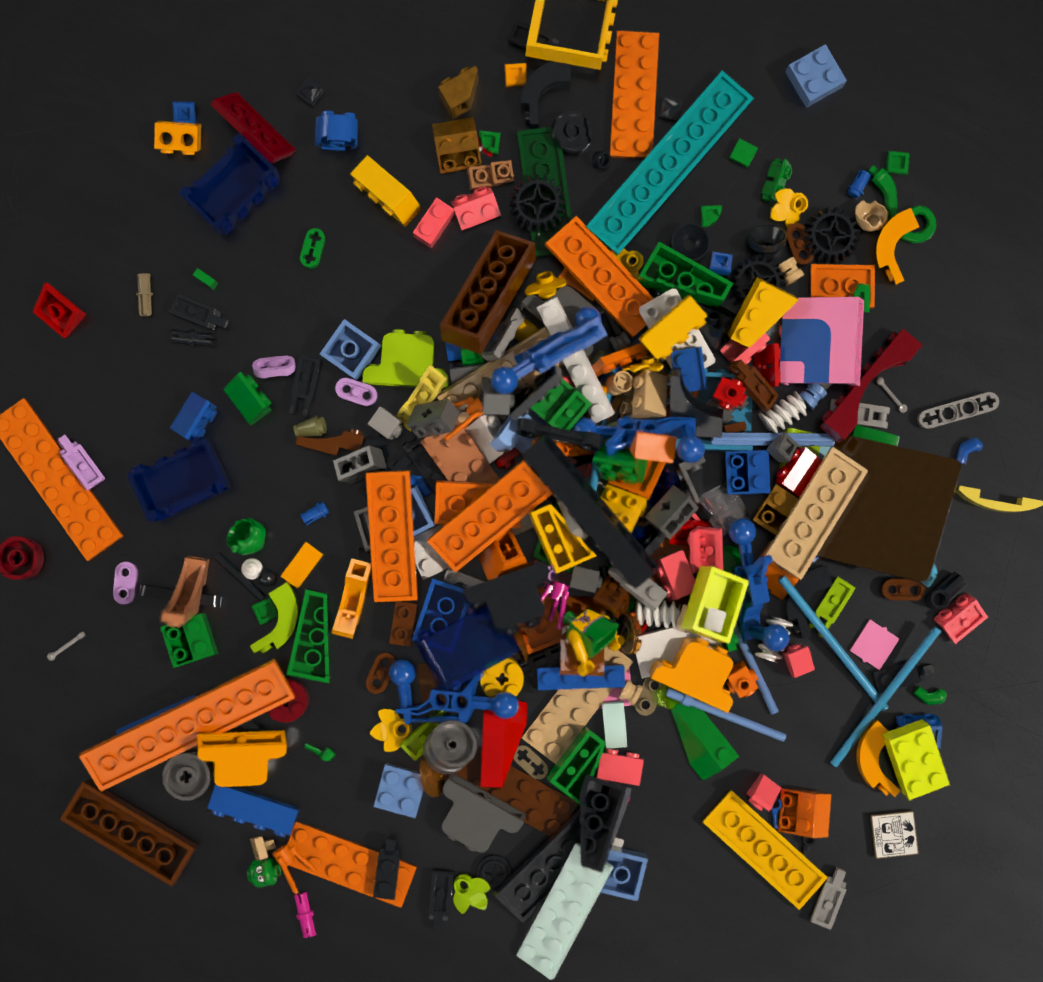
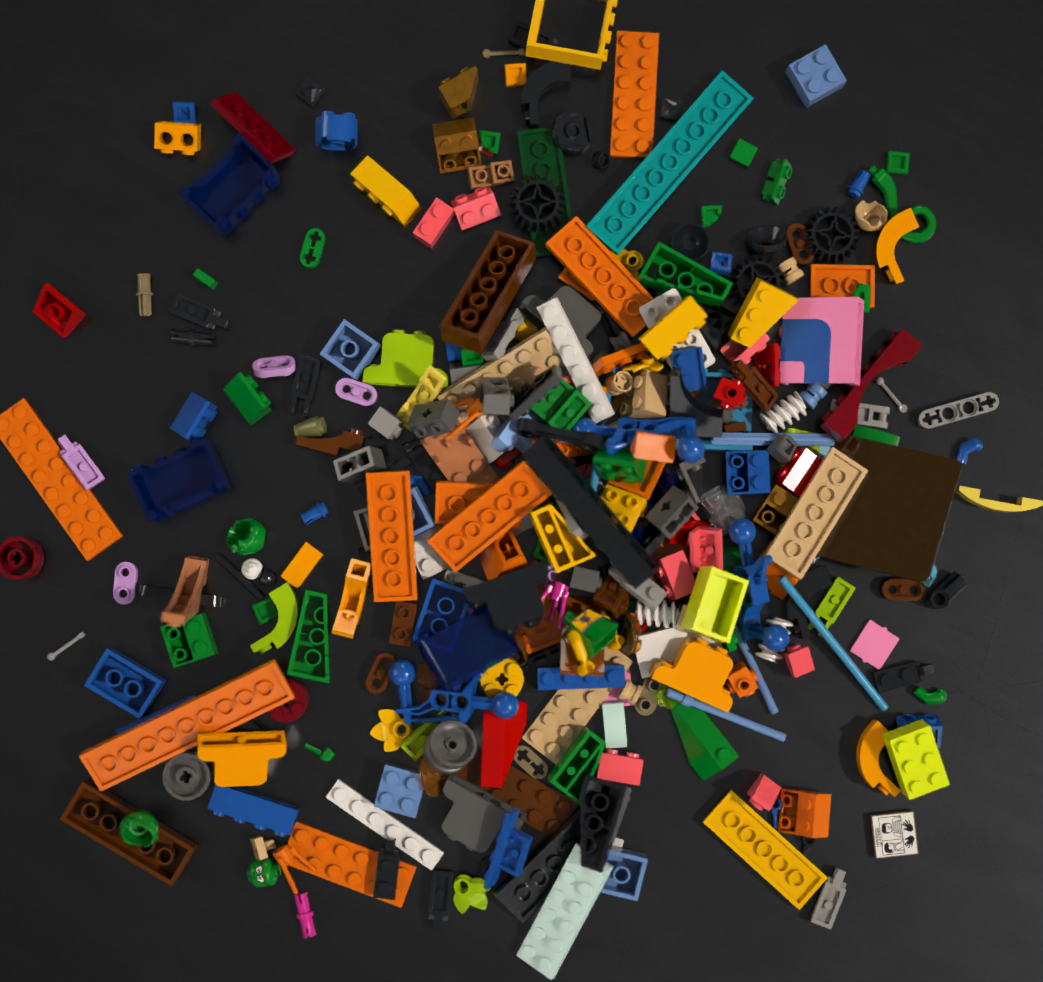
blue piece [490,307,607,394] -> none
yellow plate [525,271,566,299] -> none
white sticker [704,608,726,633] -> none
yellow plate [770,188,808,229] -> none
dark azure piece [830,626,942,767] -> none
coral bracket [934,593,988,644] -> none
none -> blue brick [84,647,167,719]
none -> green hair [119,810,159,848]
none -> white plate [326,779,444,871]
none -> dark tan hinge [482,48,526,59]
none -> blue bracket [483,807,533,890]

